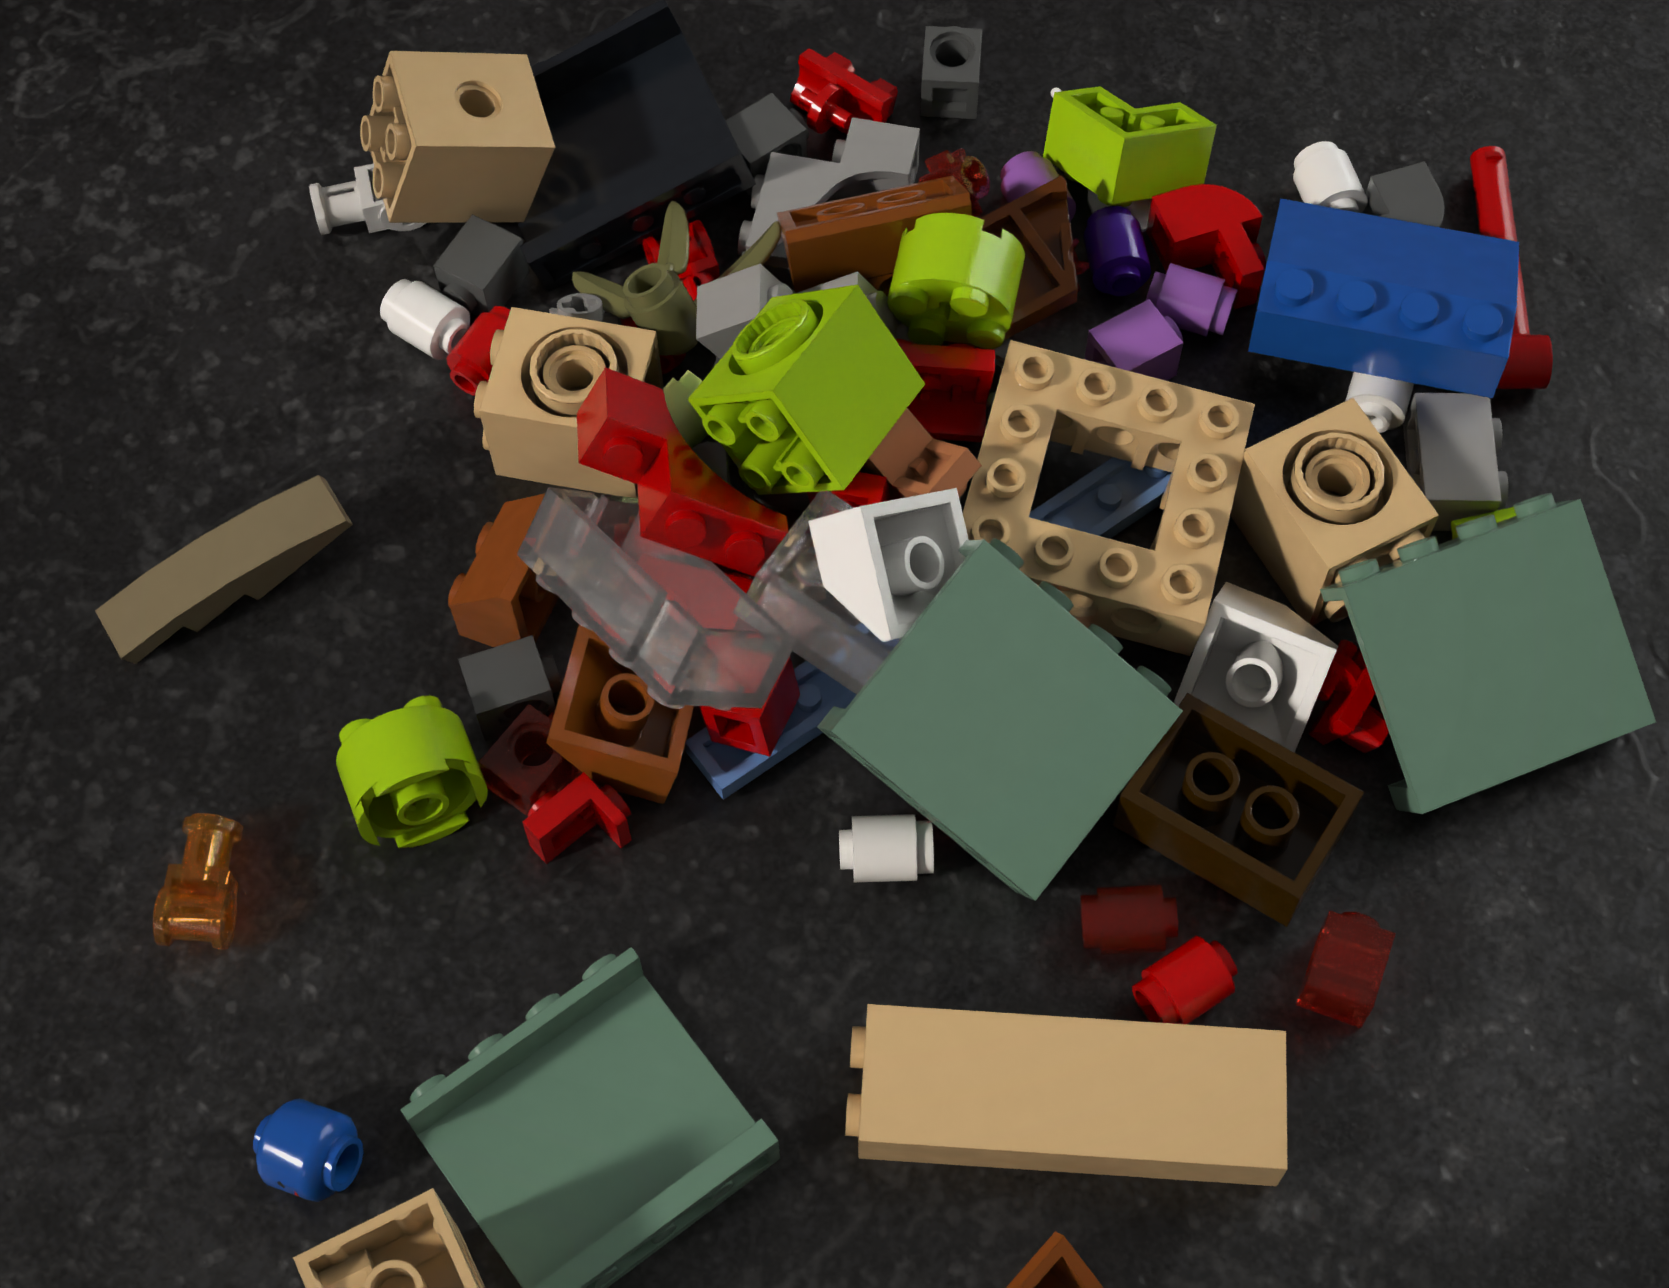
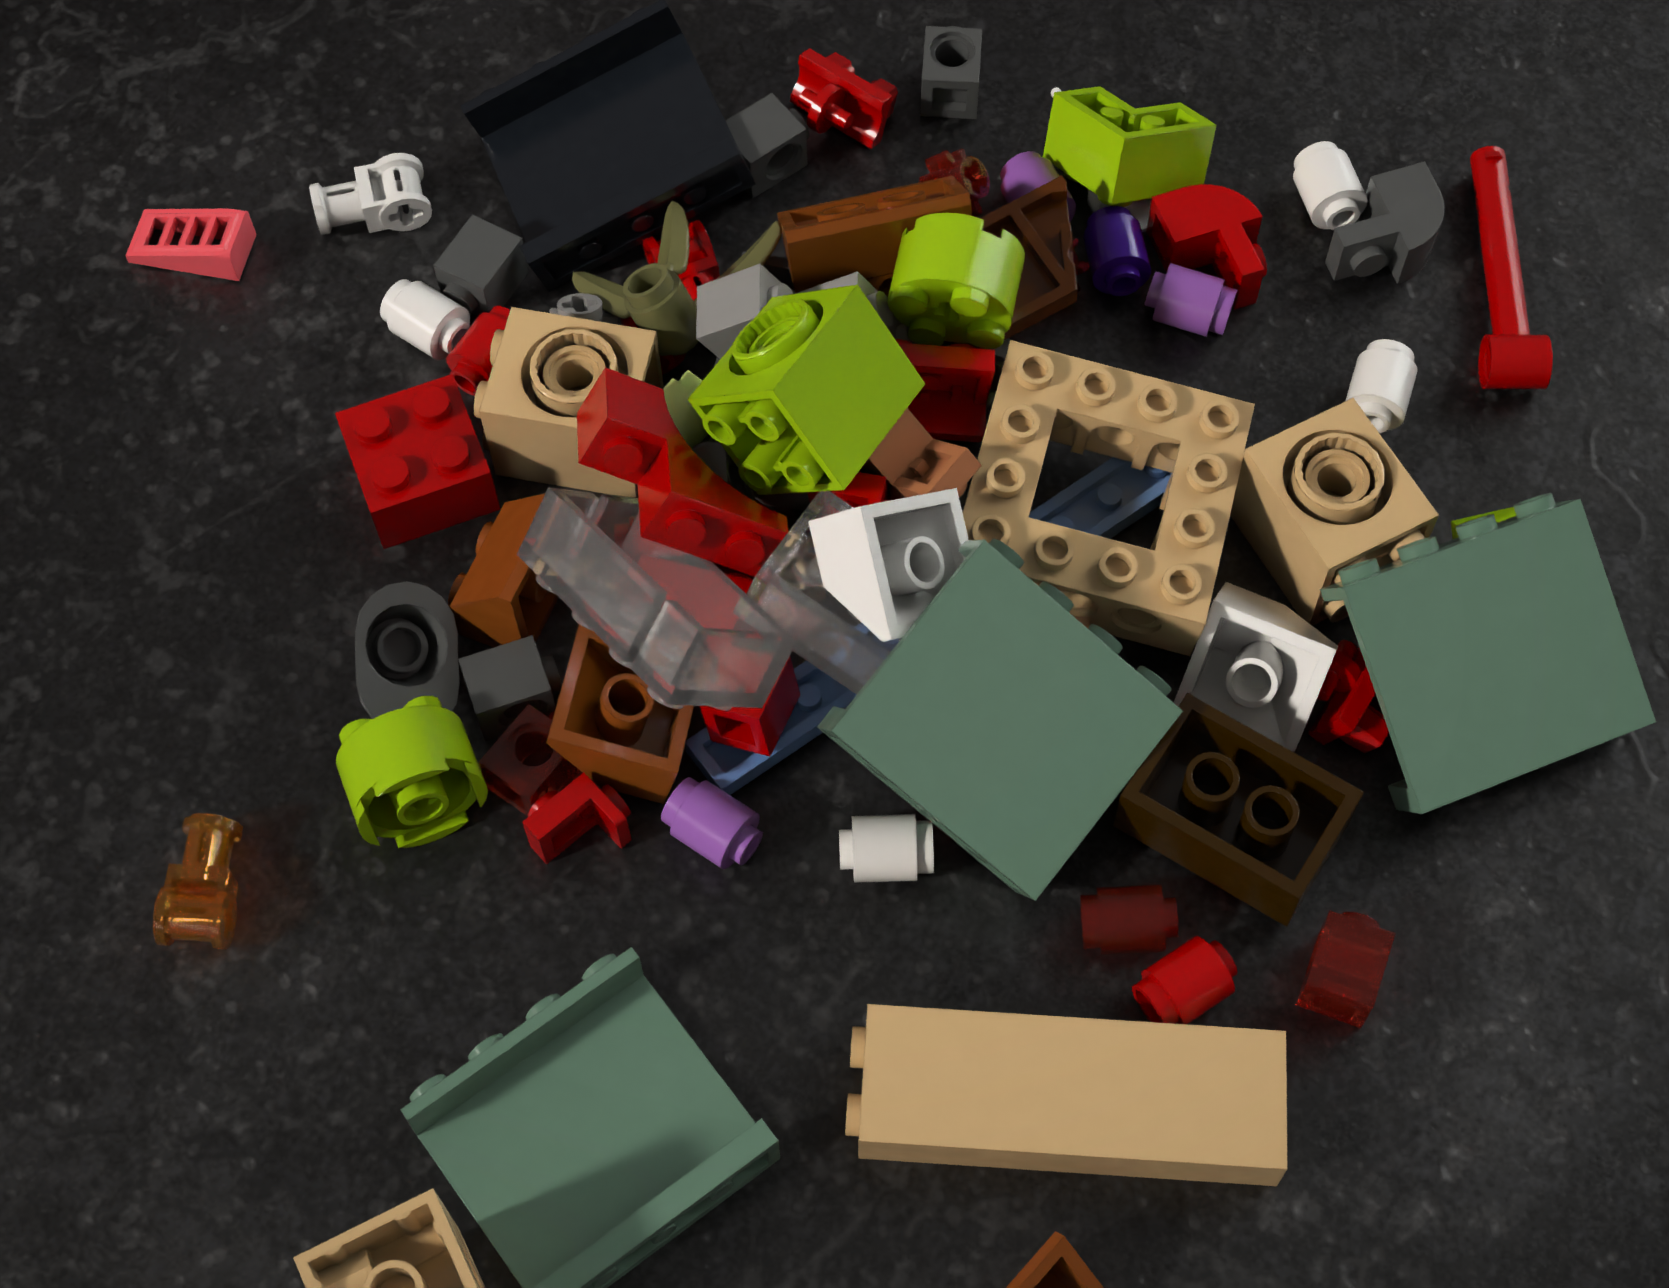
dark tan slope [95,475,353,664] -> none
blue head [253,1099,363,1202] -> none
tan brick [360,51,555,223] -> none
light grey arch [738,117,920,258] -> none
medium lavender brick [1085,299,1183,381] -> none
blue slope [1248,198,1519,398] -> none
light grey brick [1403,393,1508,531] -> none
none -> coral slope [125,208,257,281]
none -> red brick [335,374,500,549]
none -> dark grey piece [355,581,460,719]
none -> medium lavender brick [661,777,763,870]

